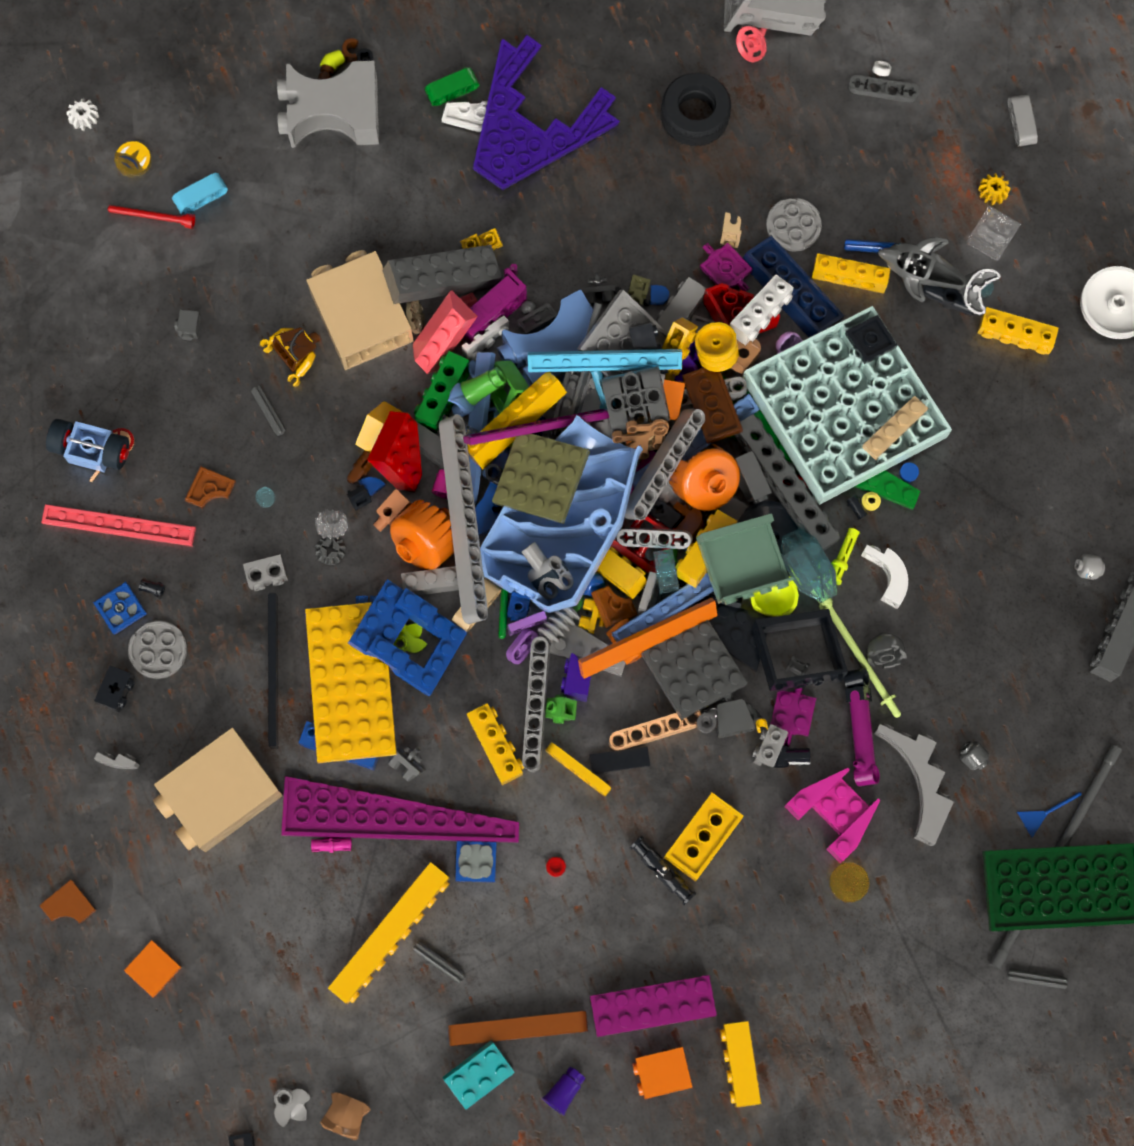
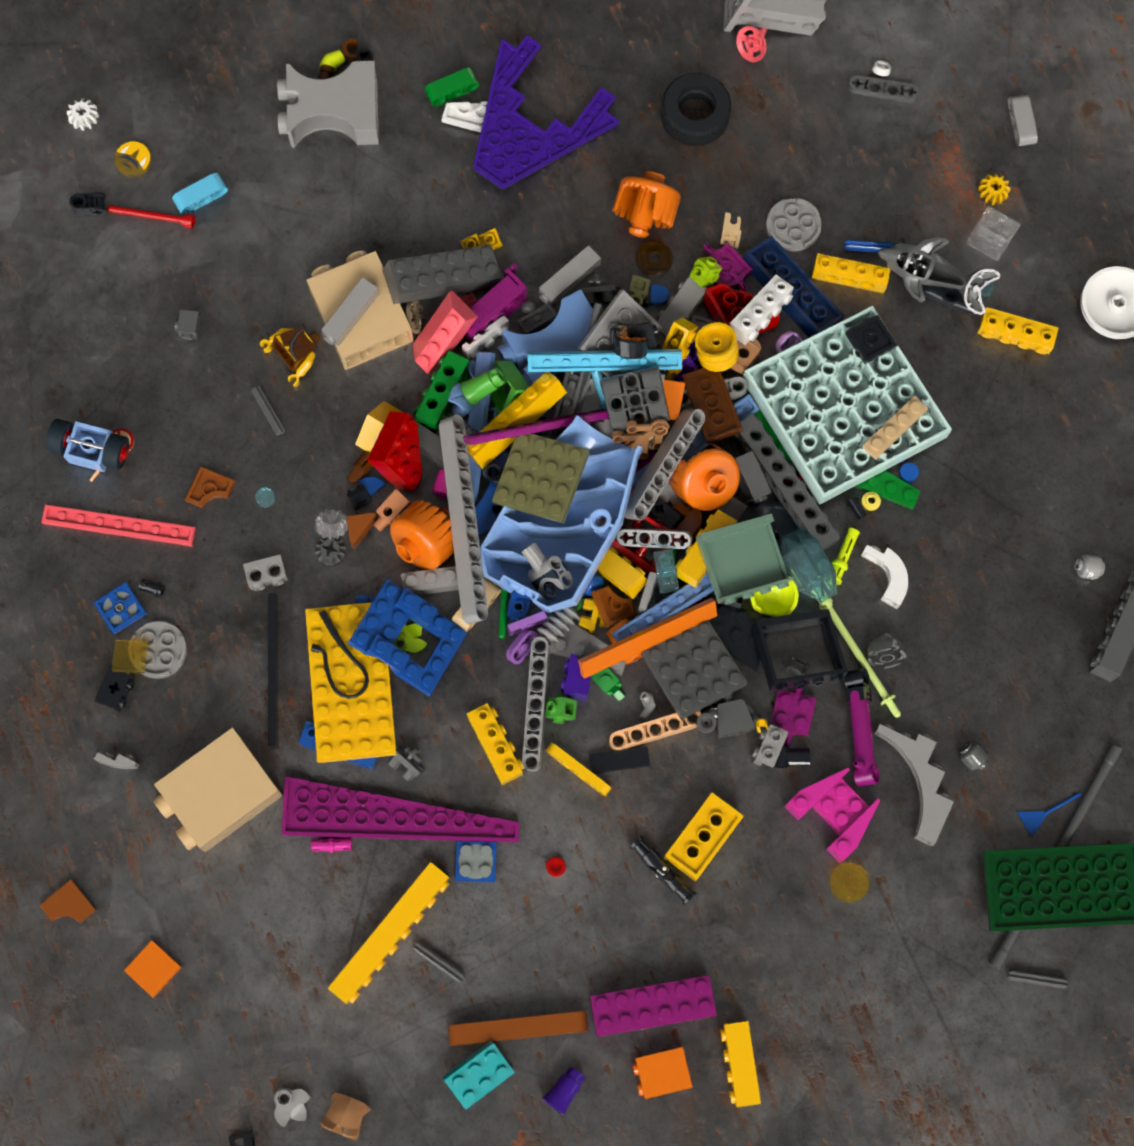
none -> black piece [69,192,106,216]
none -> clear yellow piece [112,639,148,674]
none -> black piece [311,610,369,699]
none -> light grey brick [322,277,379,347]
none -> dark orange slope [346,512,377,549]
none -> light grey brick [539,245,601,307]
none -> green hinge [591,651,626,701]
none -> black animal [610,324,649,359]
none -> orange piece [613,171,681,238]
none -> dark brown tile [636,240,673,277]
none -> light grey arm [639,691,656,722]
none -> lime brick [689,256,722,287]

